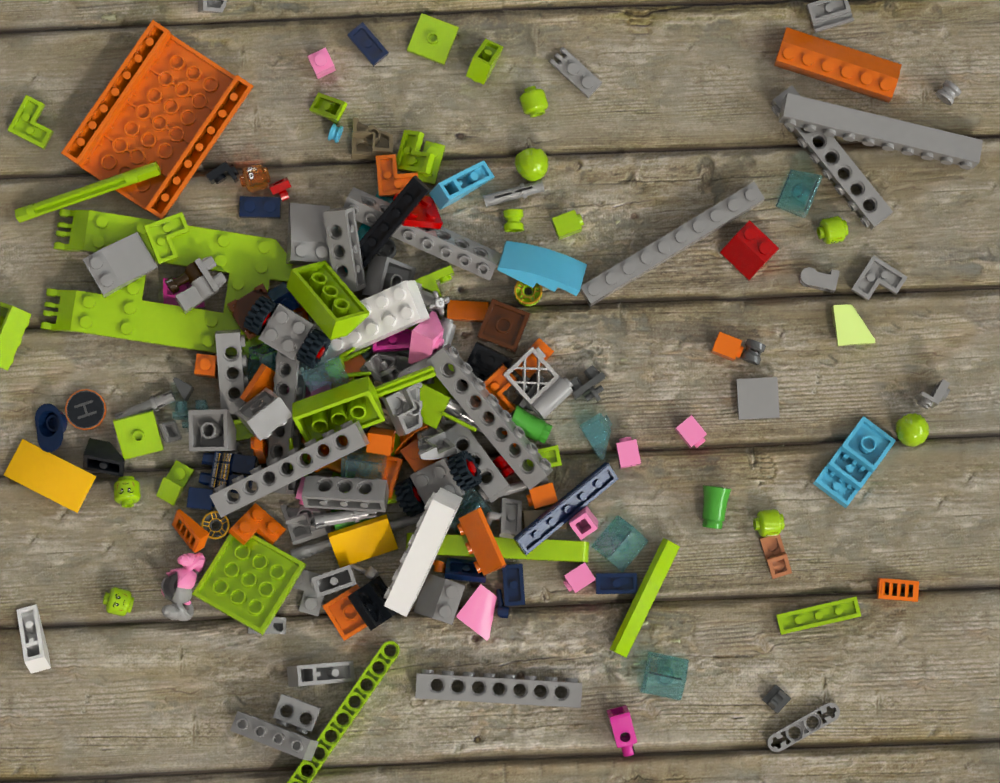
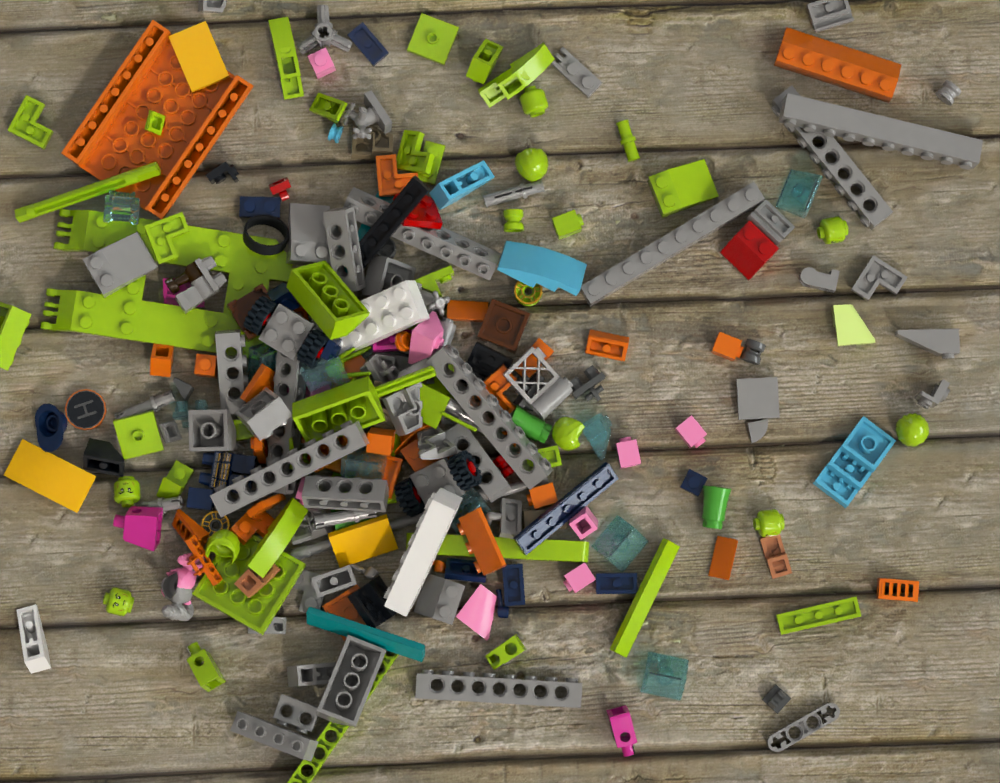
clear orange head [239,164,271,192] -> none
none -> clear light blue piece [103,190,140,225]
none -> dark pink torso [113,506,163,551]
none -> light grey pin [141,496,184,514]
none -> lime slope [144,110,166,135]
none -> orange brick [150,343,174,377]
none -> yellow tile [168,21,229,93]
none -> orange piece [185,534,222,586]
none -> lime torso [186,642,226,692]
none -> lime hair [205,529,240,564]
none -> nougat slope [234,563,281,598]
none -> black tyre [243,215,289,255]
none -> lime slope [245,497,308,578]
none -> orange tile [247,493,286,518]
none -> lime slope [268,17,304,100]
none -> light grey bush [297,5,352,55]
none -> teal tile [306,607,425,662]
none -> light grey slope [316,635,387,727]
none -> dark blue plate [320,338,342,361]
none -> light grey piece [343,90,392,139]
none -> orange plate [395,331,411,352]
none -> lime slope [478,42,554,108]
none -> lime leg [485,634,527,670]
none -> lime hair [552,417,585,451]
none -> orange slope [585,329,629,362]
none -> lime pin [616,119,640,162]
none -> lime slope [648,159,719,218]
none -> dark blue plate [680,469,708,497]
none -> orange slope [708,536,738,580]
none -> light grey plate [746,200,795,246]
none -> light grey tile [747,419,768,444]
none -> light grey slope [895,329,960,359]

